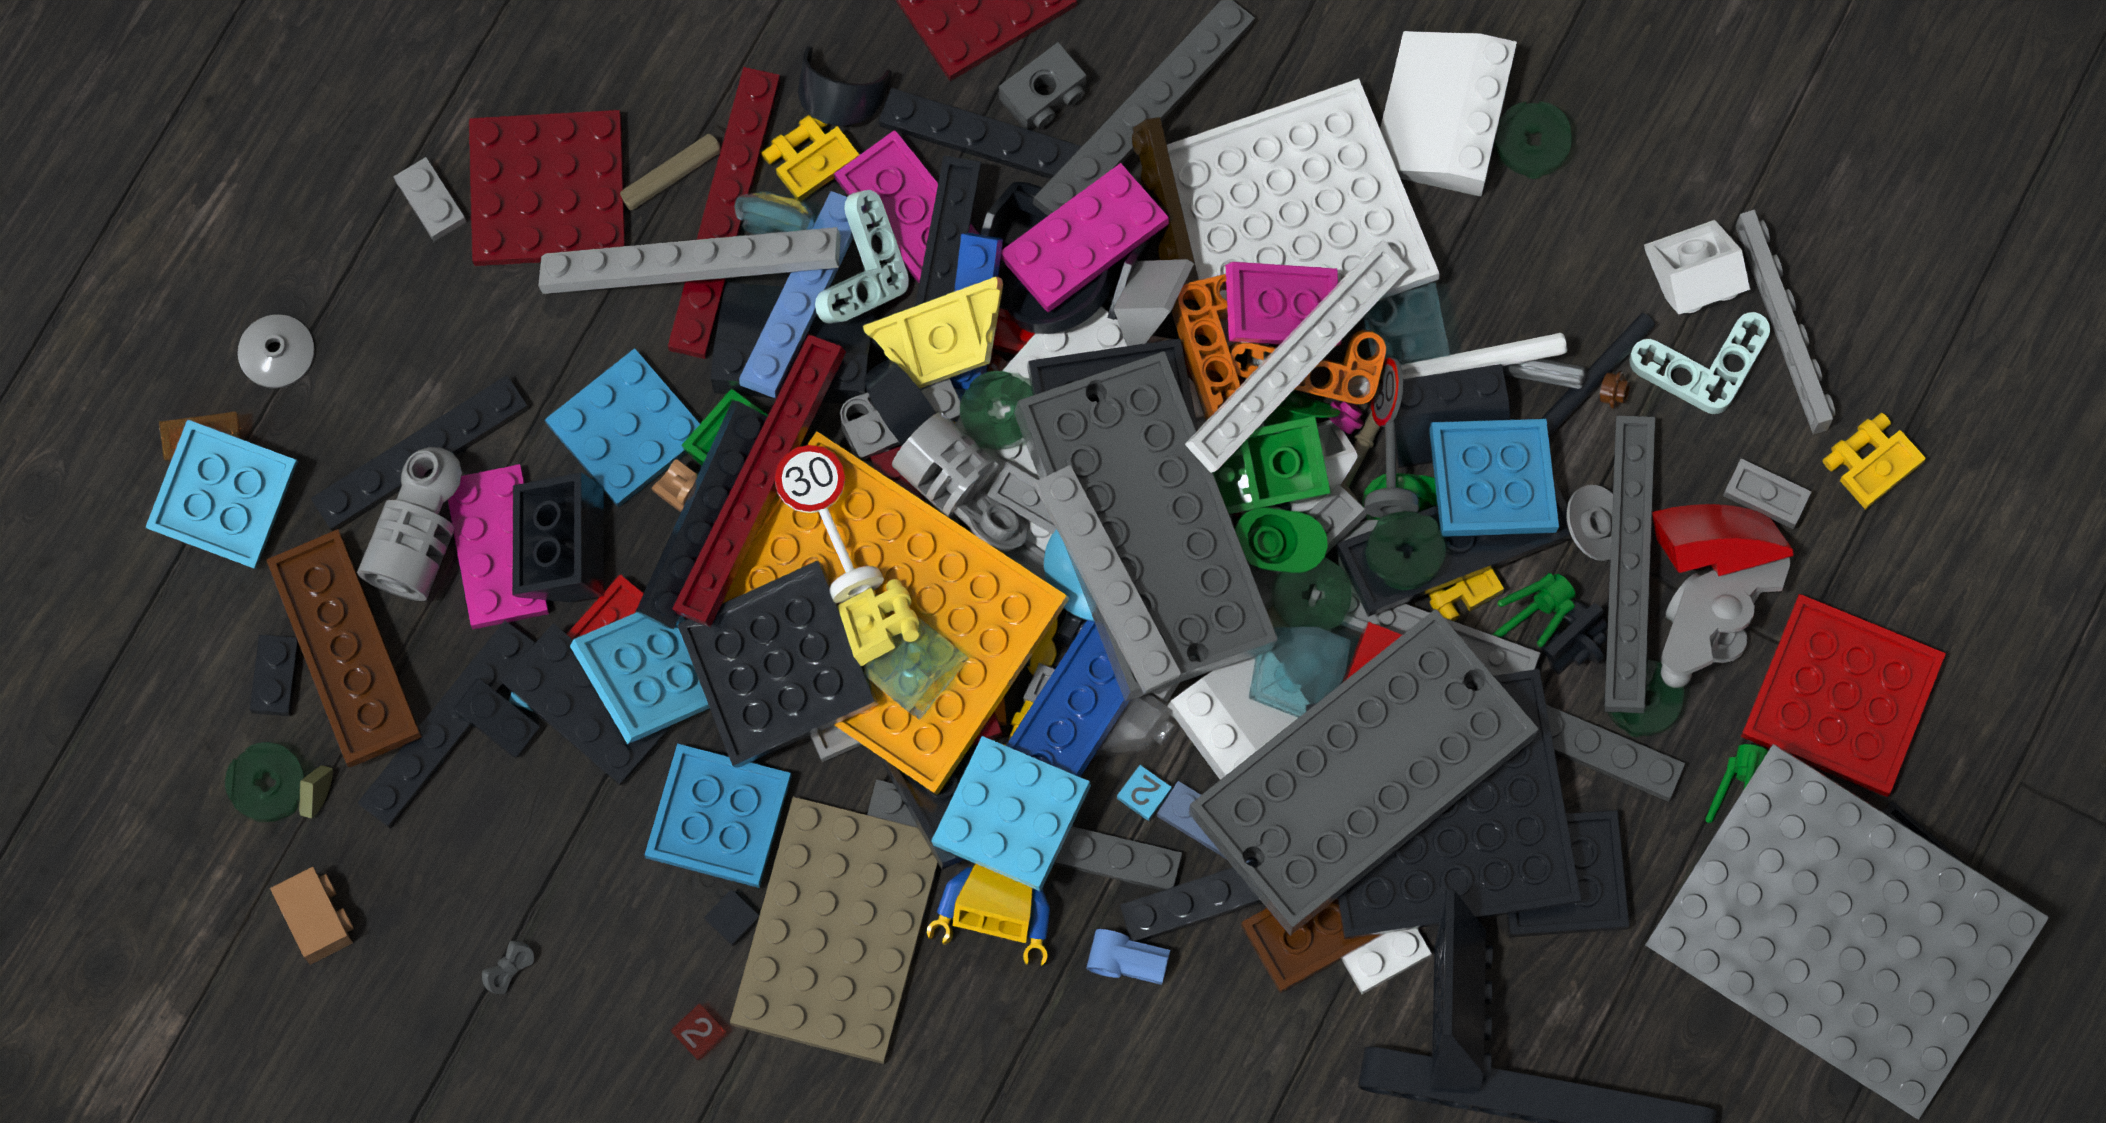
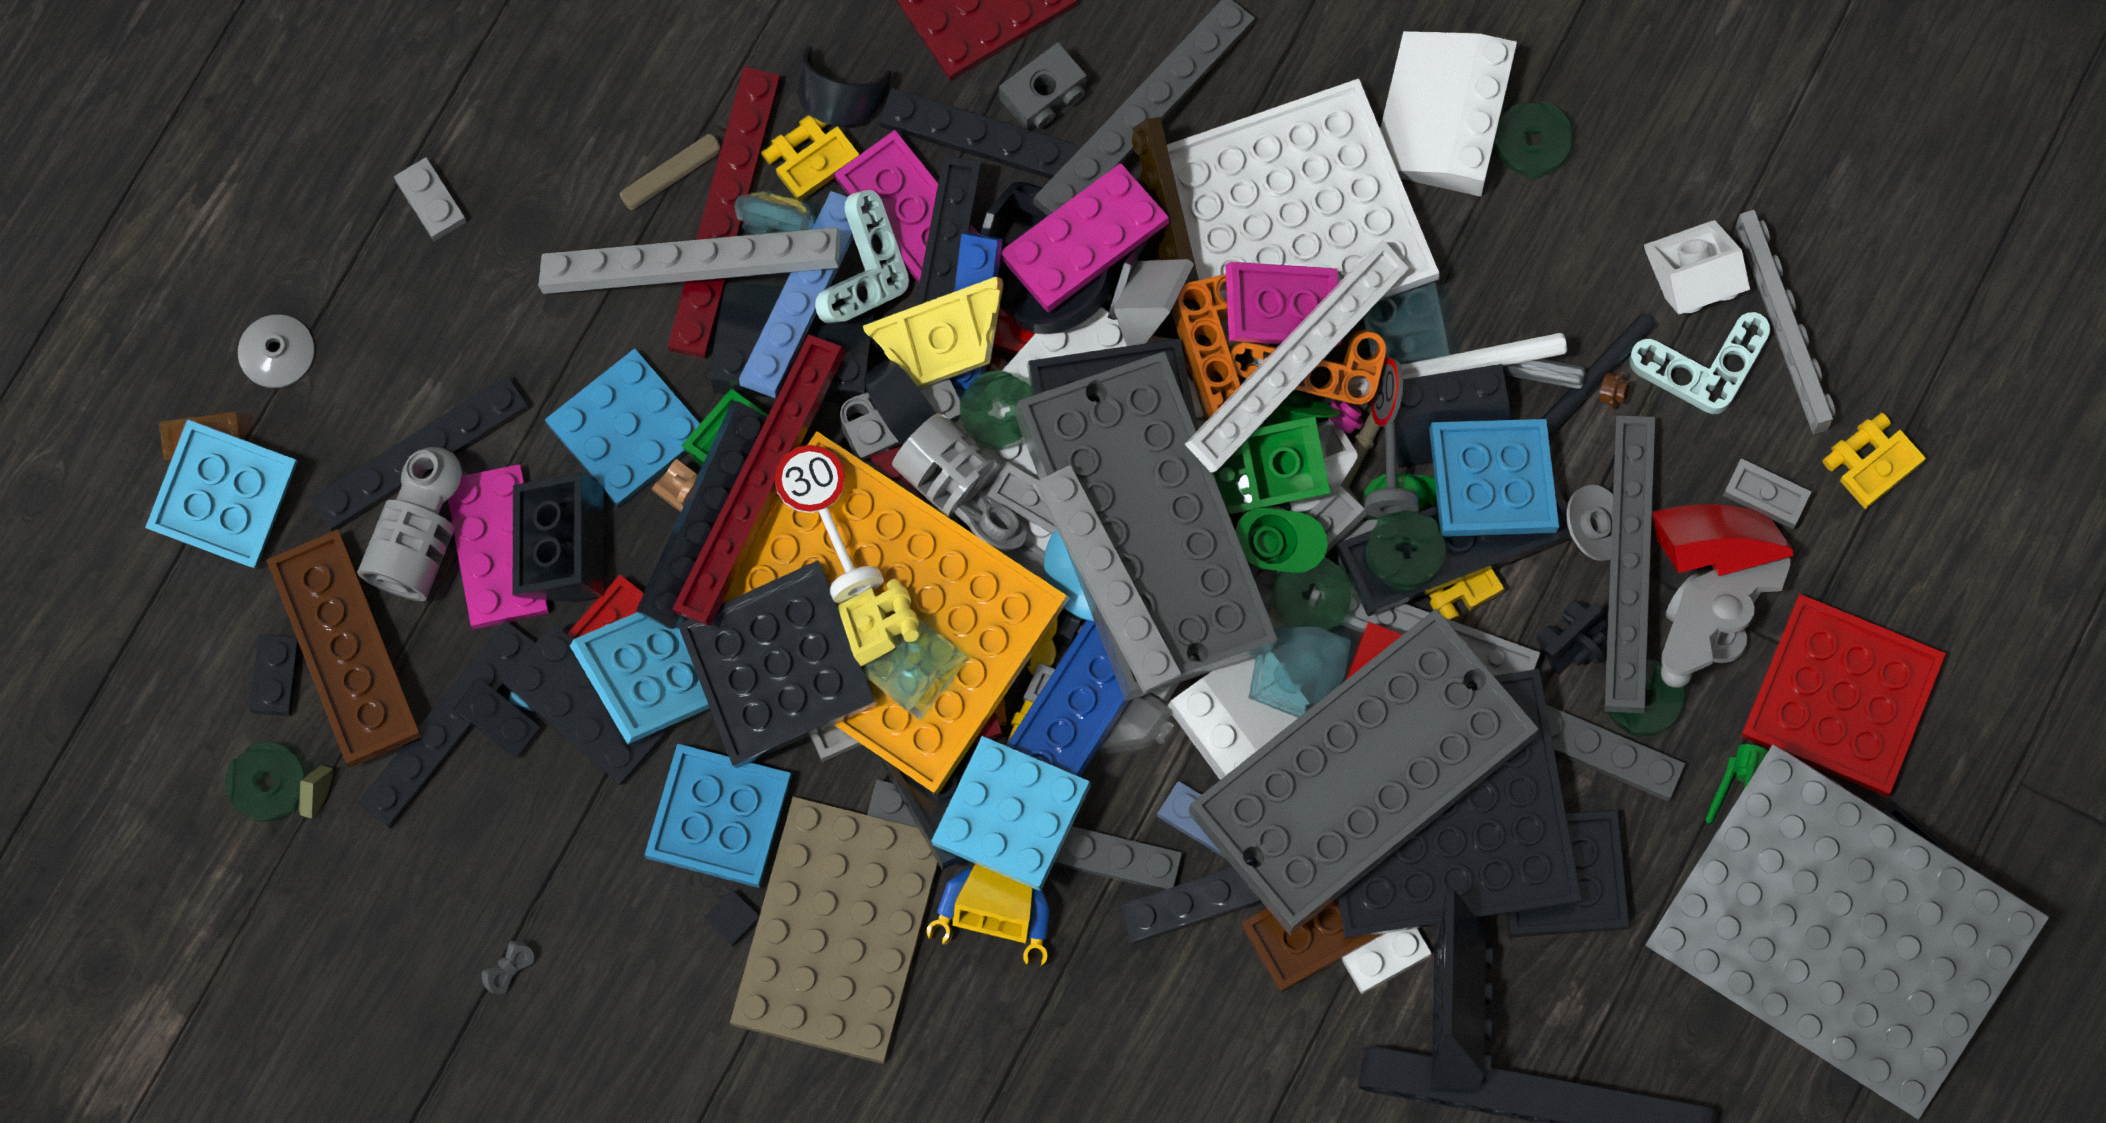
medium nougat brick [270,867,354,965] -> none
dark red plate [469,110,626,266] -> none
clear red tile [670,1003,727,1061] -> none
medium blue piece [1086,929,1170,985] -> none
medium azure tile [1117,765,1172,821] -> none
green plant [1492,573,1575,647] -> none

